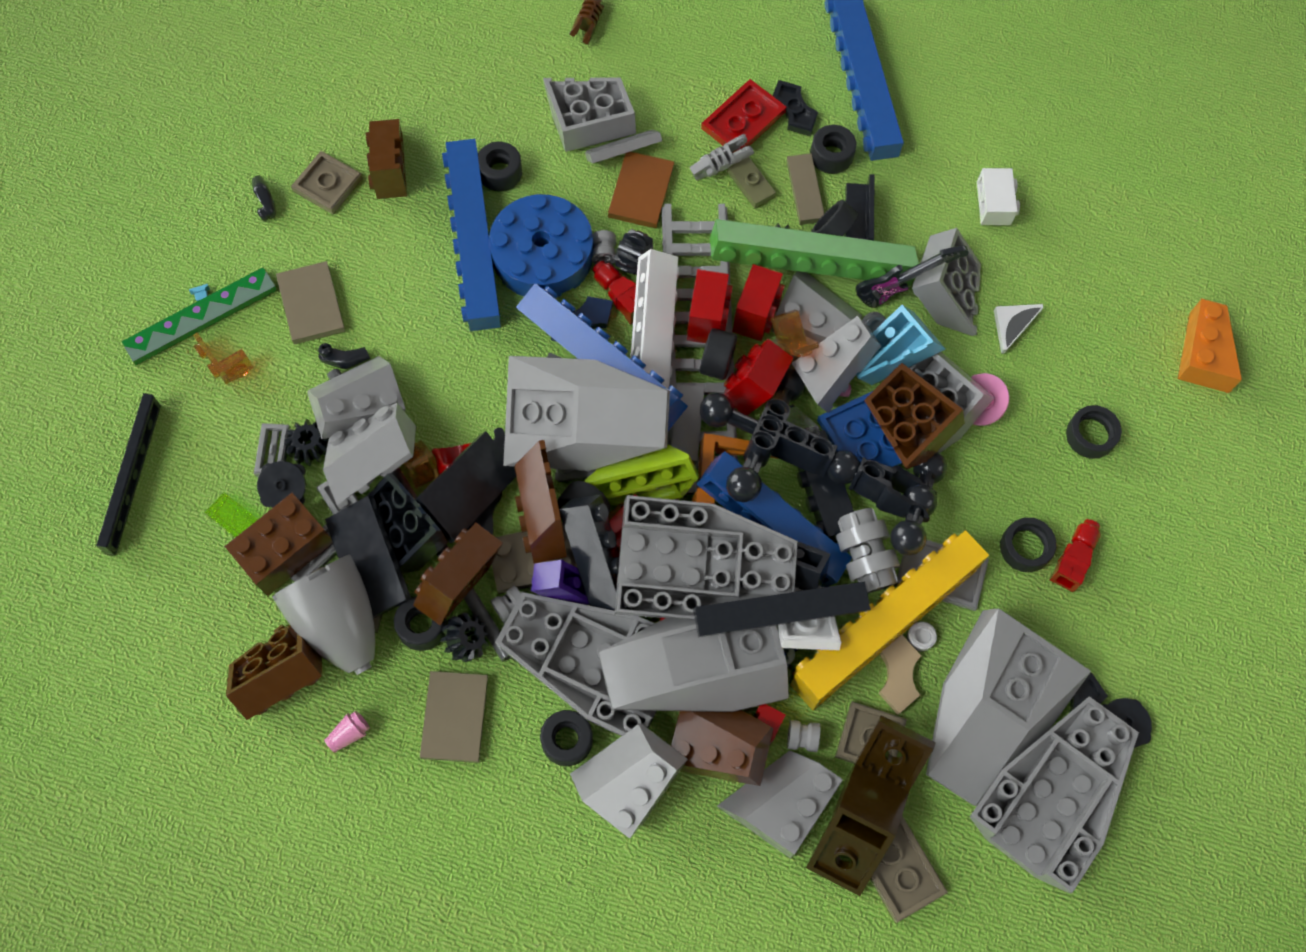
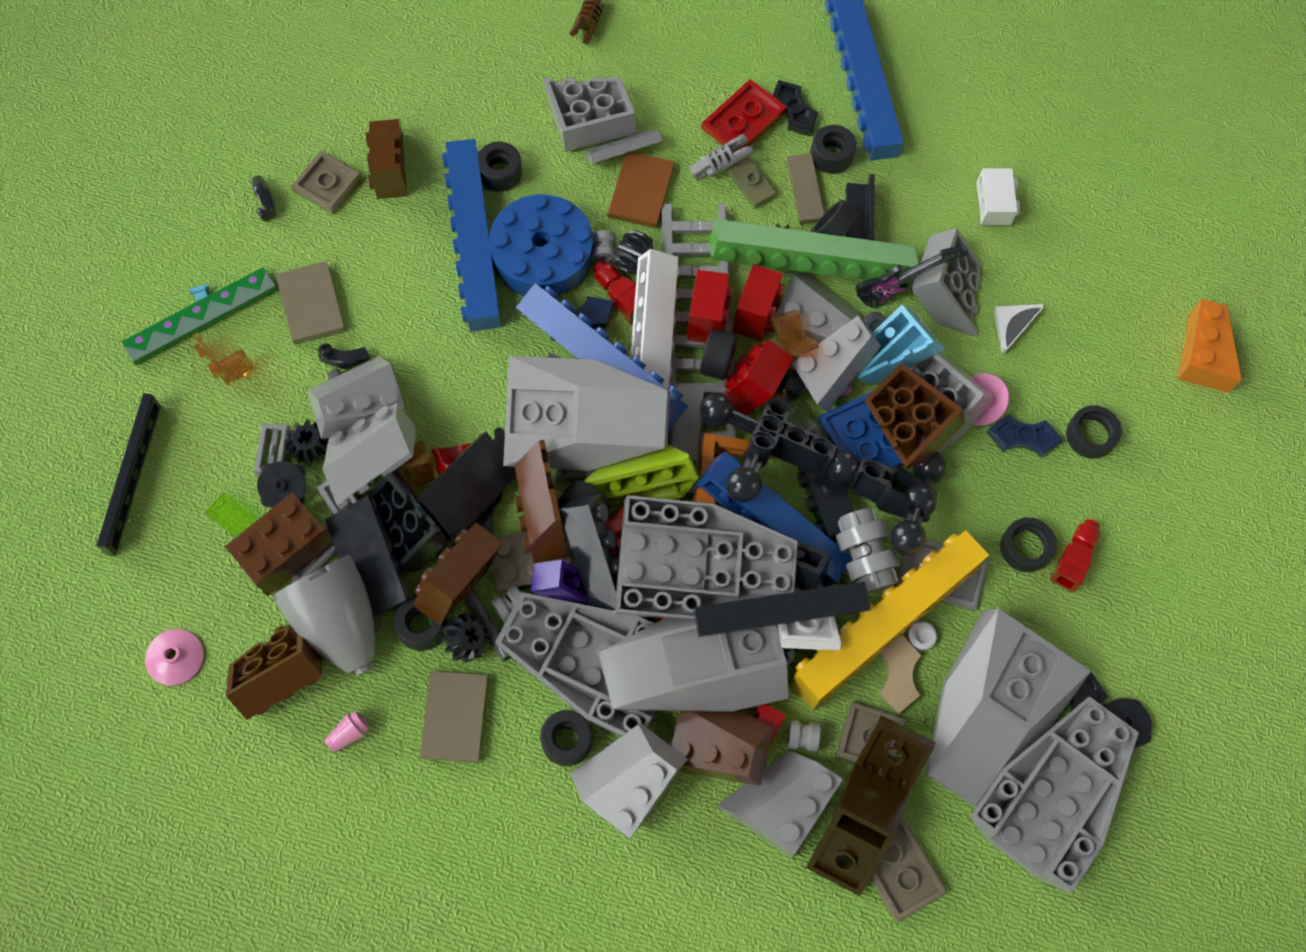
none -> bright pink dish [145,629,204,686]
none -> dark blue tile [986,415,1063,458]

